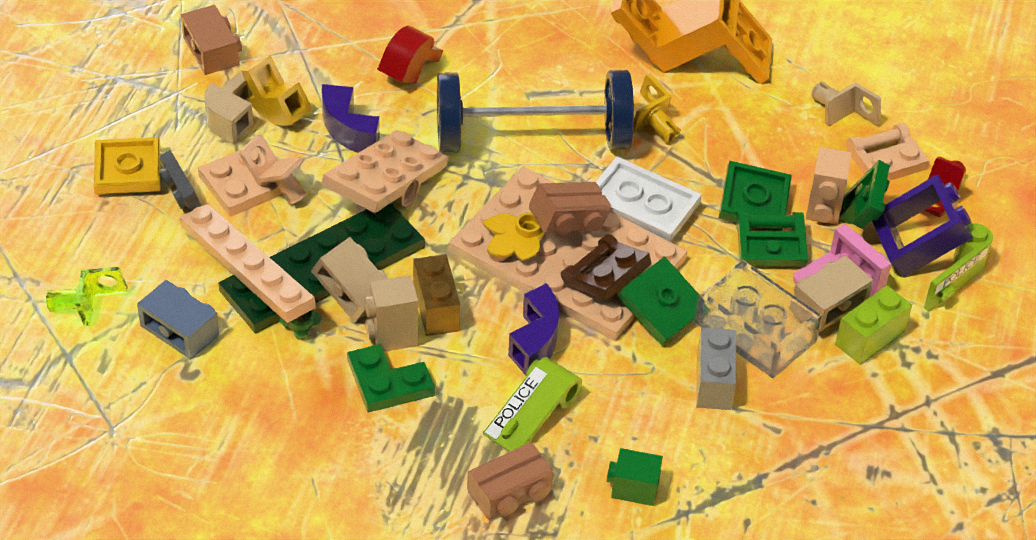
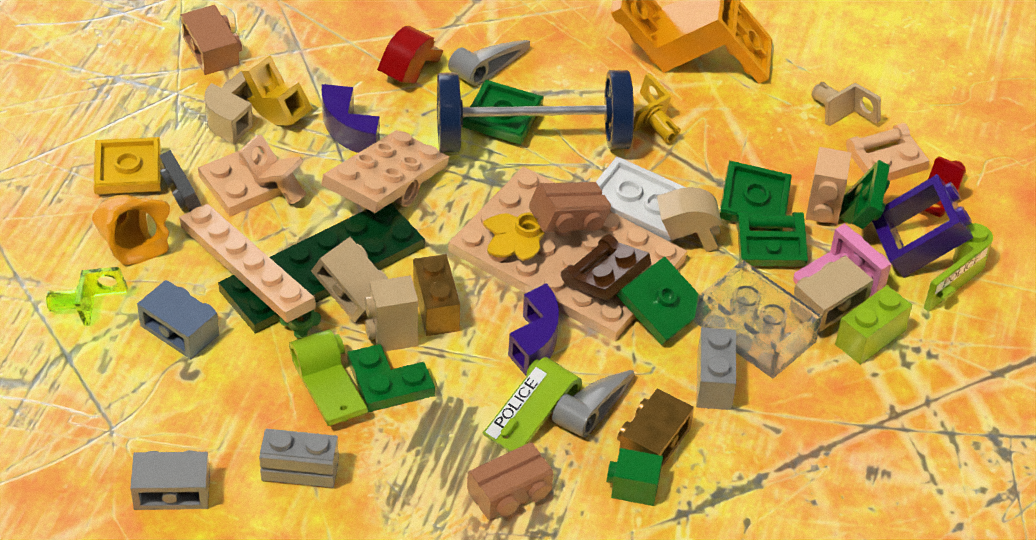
none -> light orange piece [92,195,170,265]
none -> light grey brick [130,450,210,510]
none -> light grey brick [259,428,339,488]
none -> lime door [289,329,368,426]
none -> light grey piece [448,40,530,86]
none -> green plate [462,80,544,145]
none -> light grey piece [552,370,634,438]
none -> pearl gold brick [617,388,694,468]
none -> tan brick [657,187,722,252]

